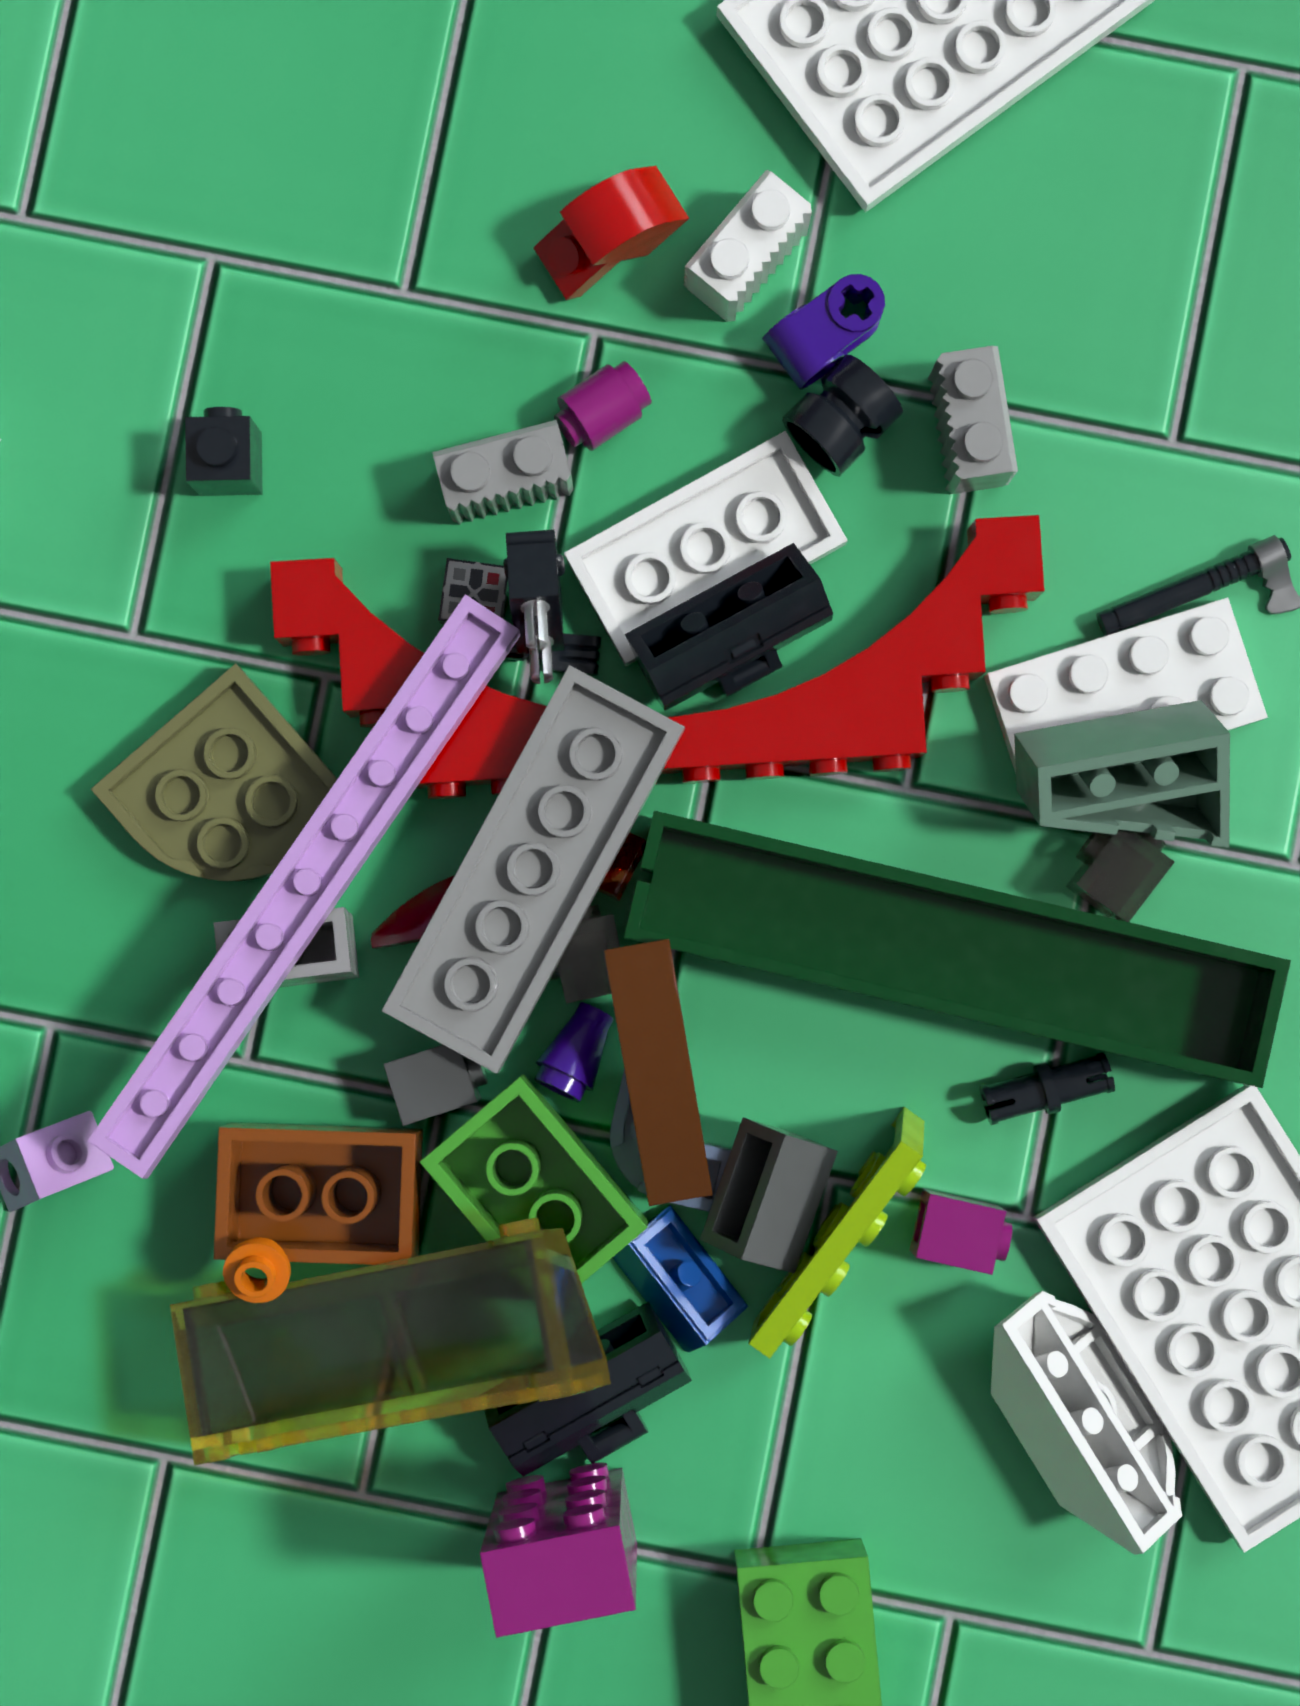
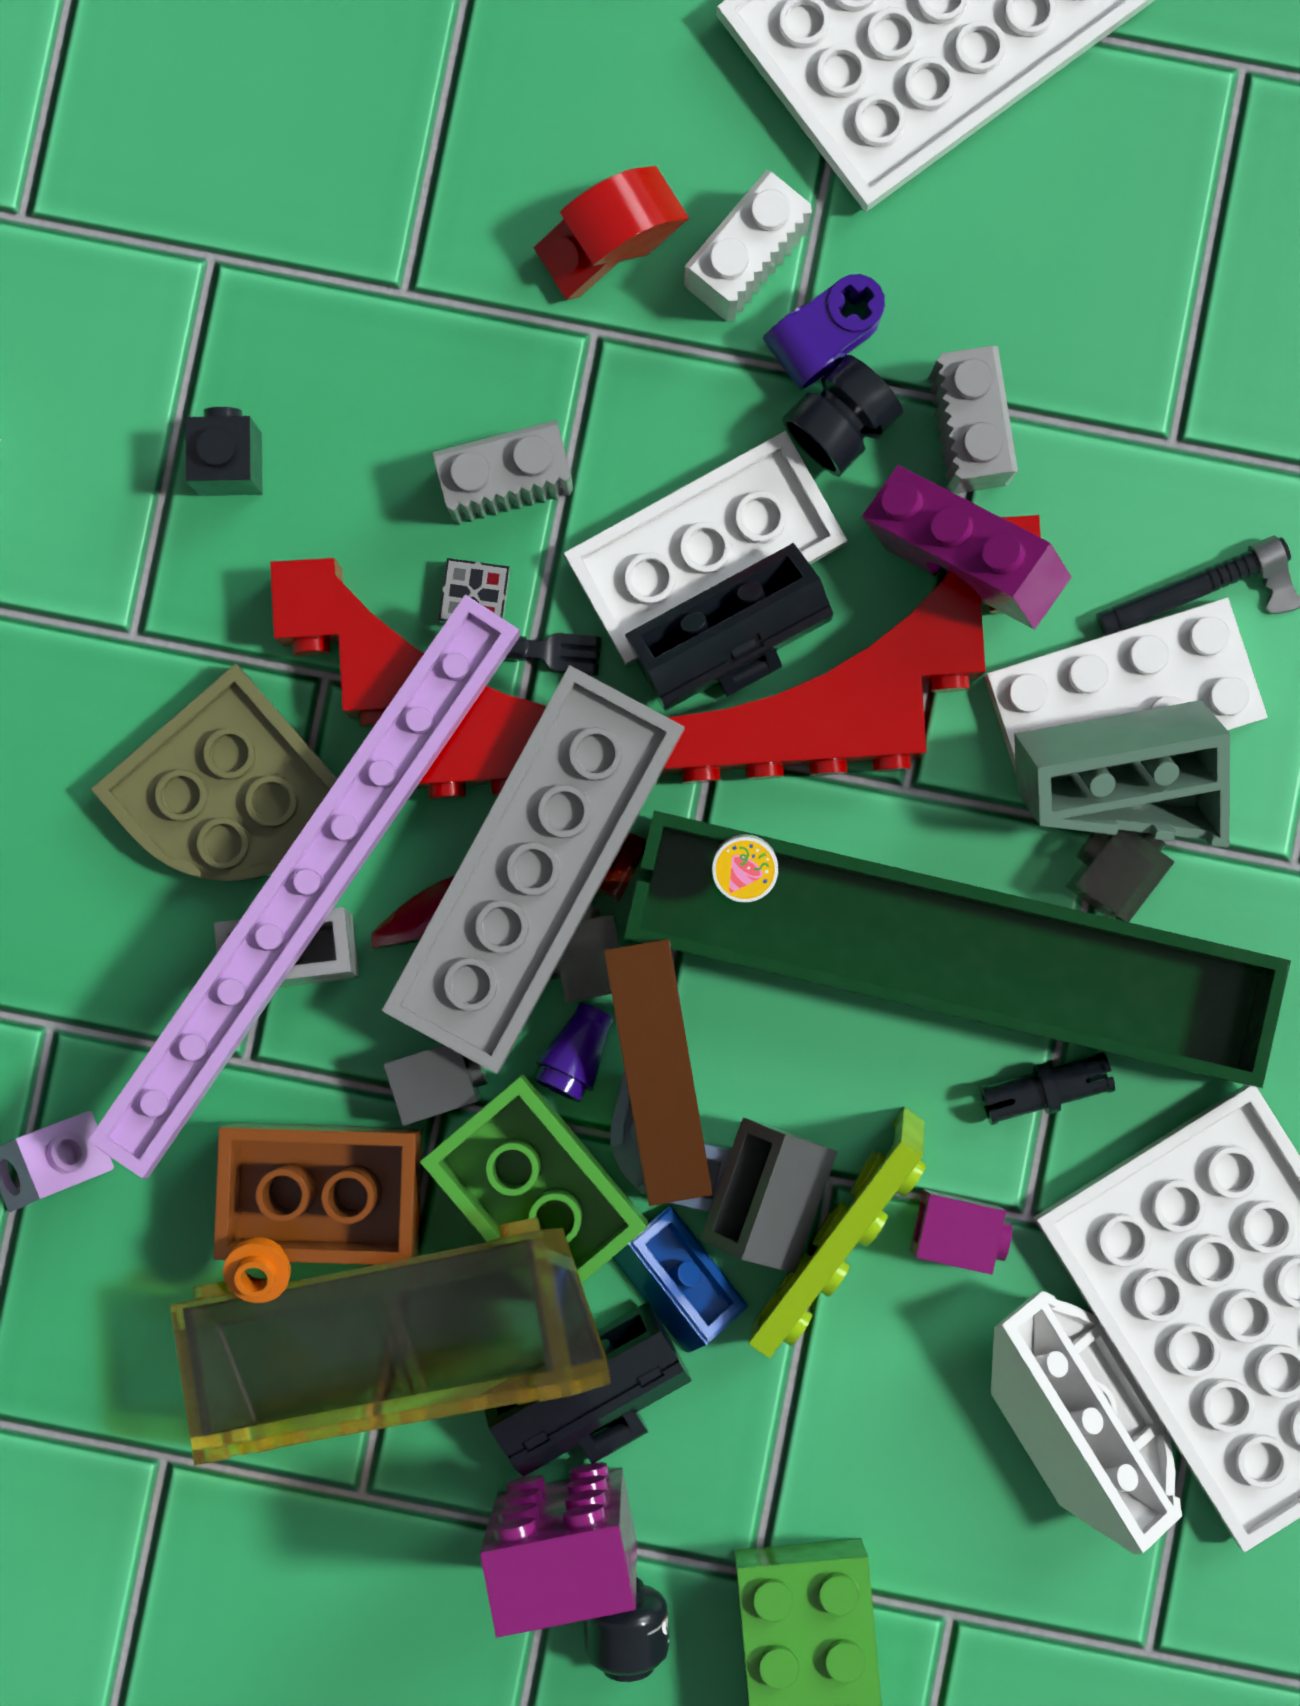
black piece [503,529,565,684] -> none
magenta brick [554,361,652,451] -> none
none -> black head [584,1578,669,1682]
none -> tile [712,834,778,902]
none -> magenta arch [861,465,1072,630]

